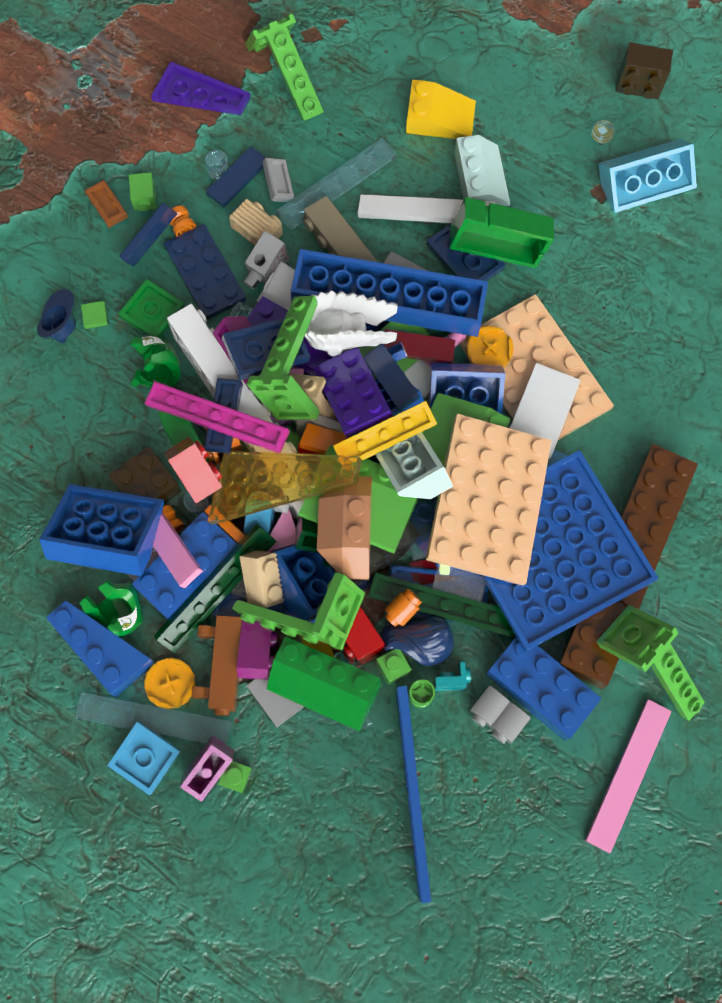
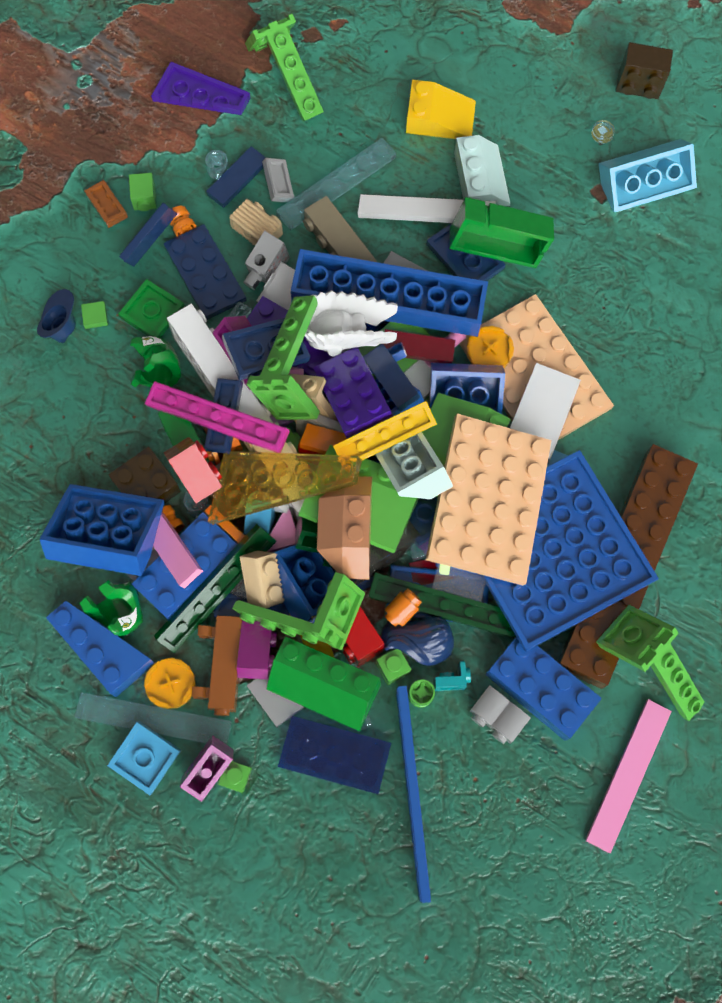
none -> clear blue plate [278,716,391,795]

